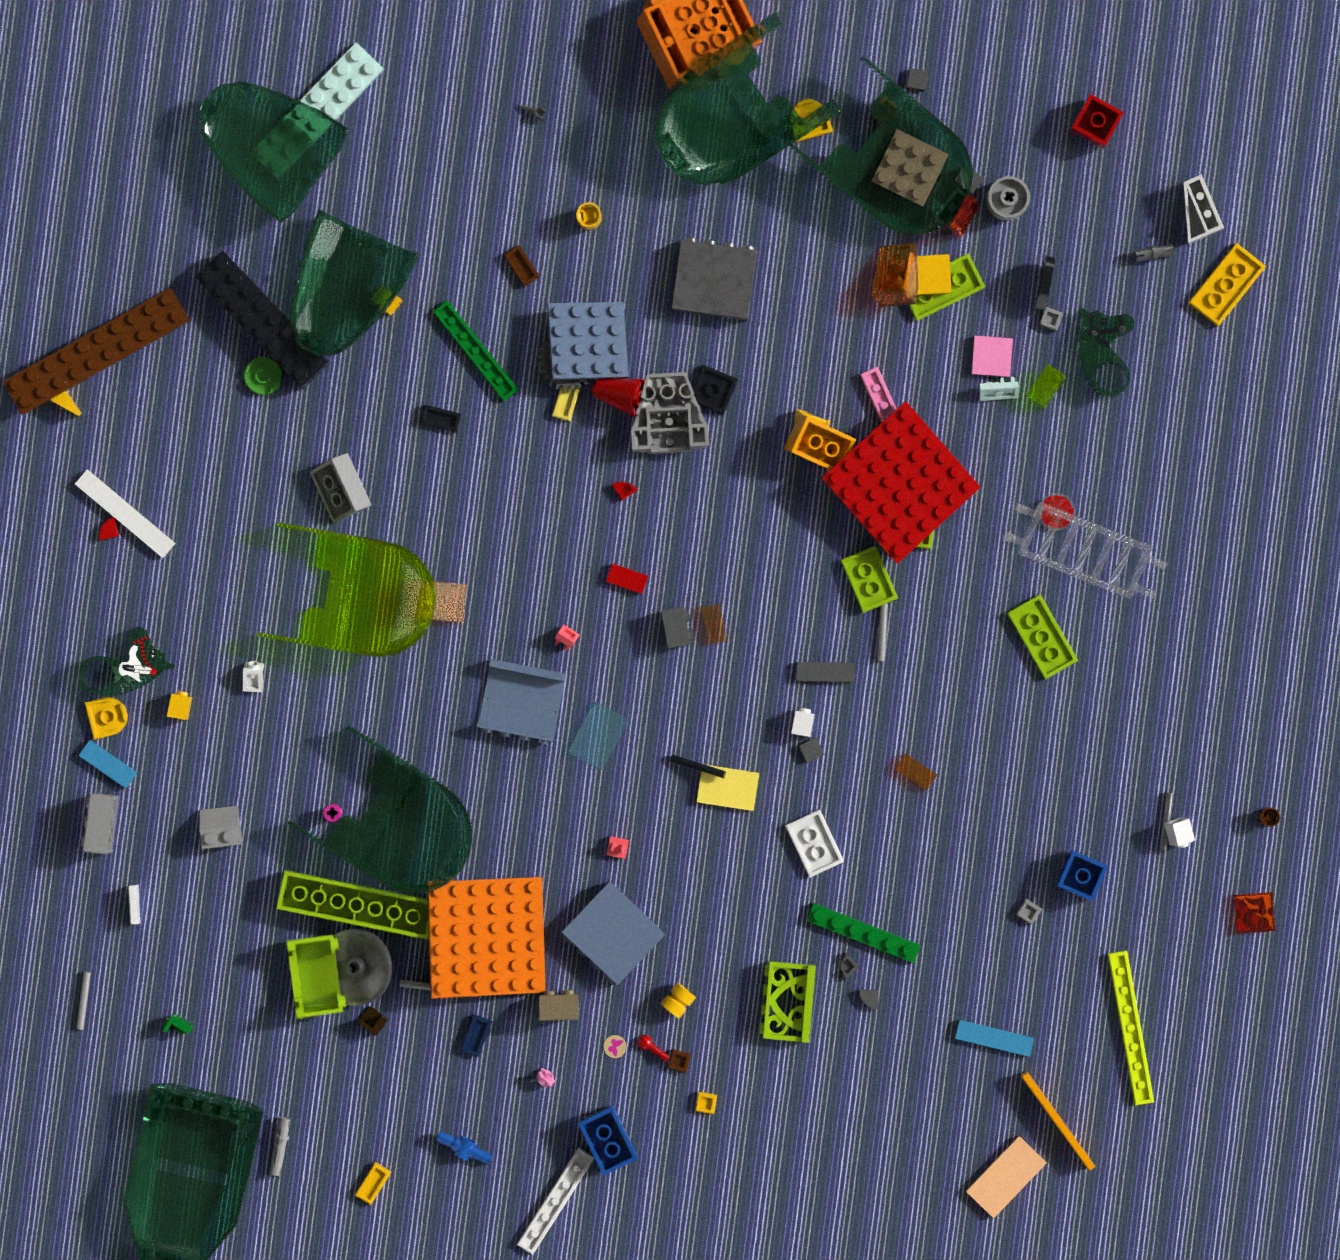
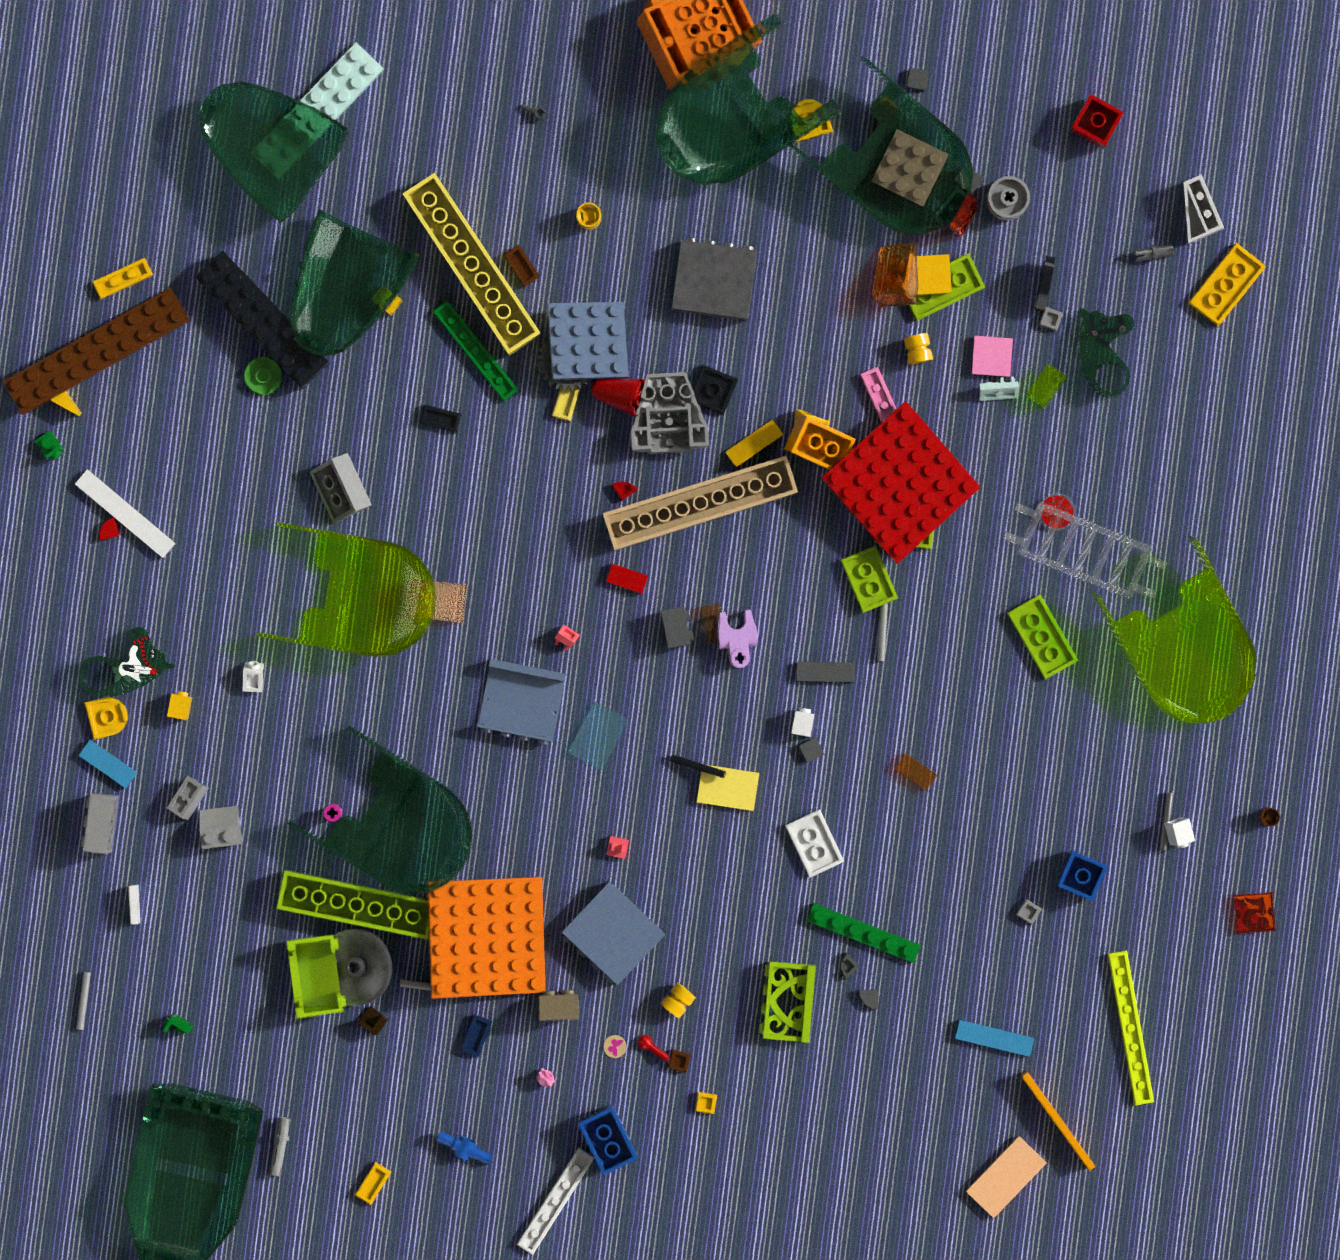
none -> green bracket [35,430,64,461]
none -> yellow tile [93,258,153,300]
none -> light grey hinge [167,776,209,820]
none -> light yellow brick [403,173,541,356]
none -> tan brick [603,455,798,551]
none -> lavender piece [717,610,758,668]
none -> yellow slope [725,420,784,467]
none -> yellow wheel [904,333,933,365]
none -> clear neon green windscreen [1091,536,1257,724]

